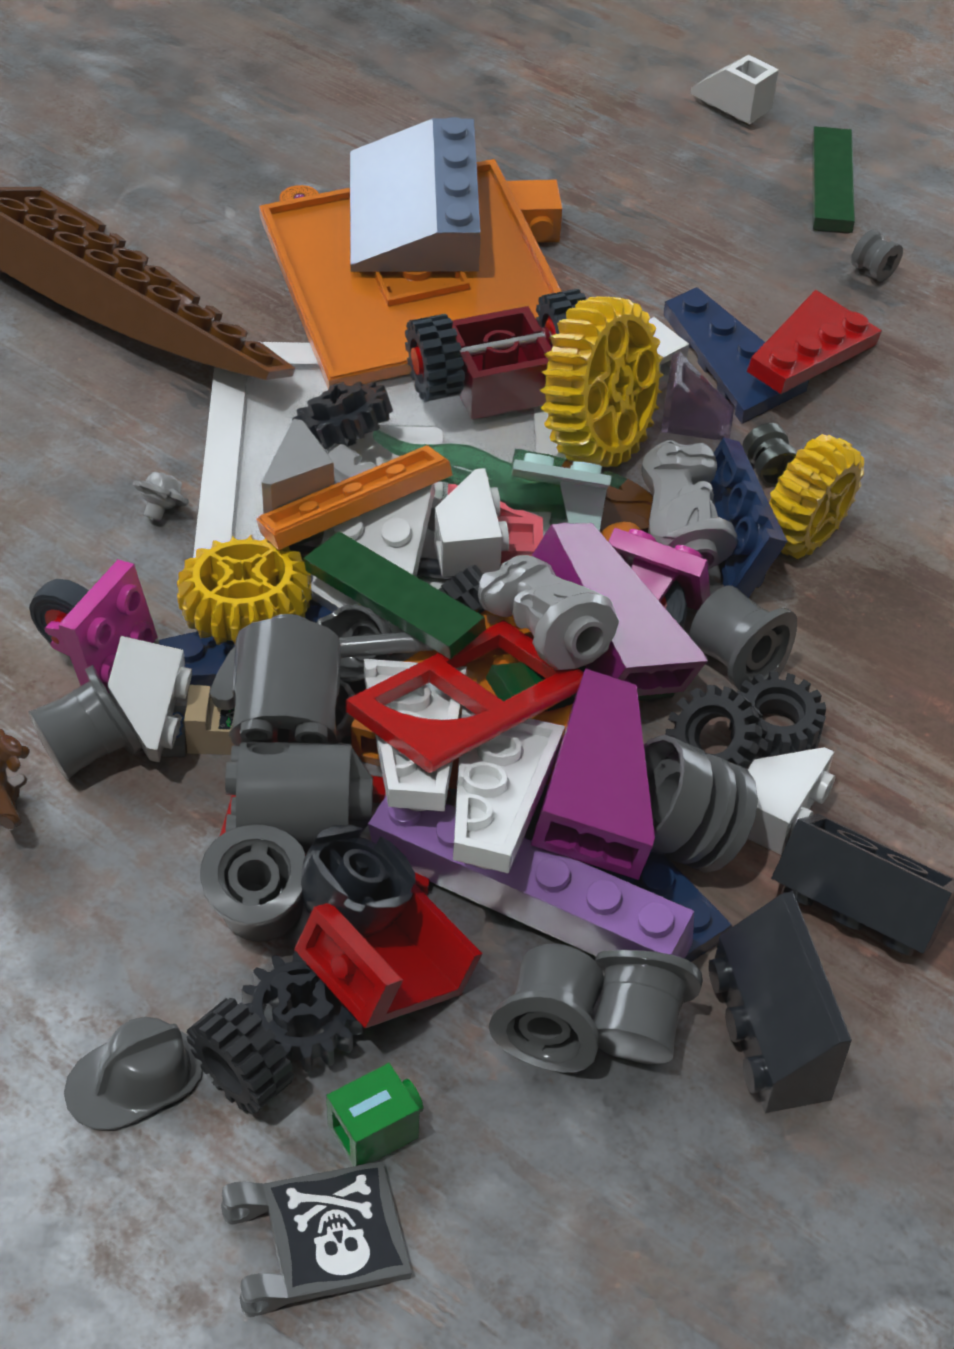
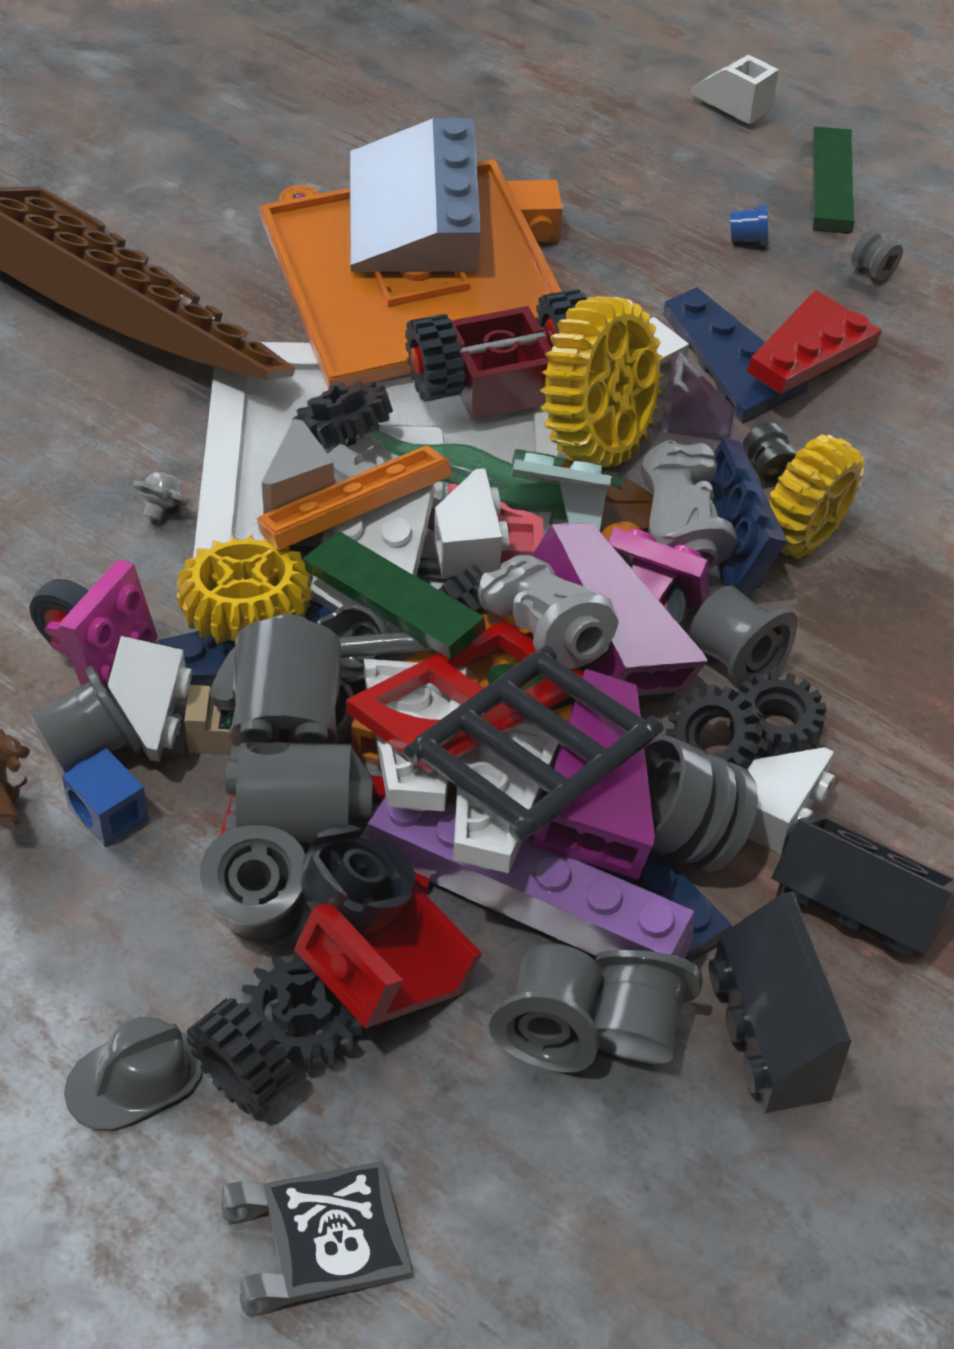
green brick [326,1062,424,1167] -> none
none -> blue brick [62,748,149,847]
none -> black bar [403,645,664,843]
none -> blue piece [730,204,768,246]

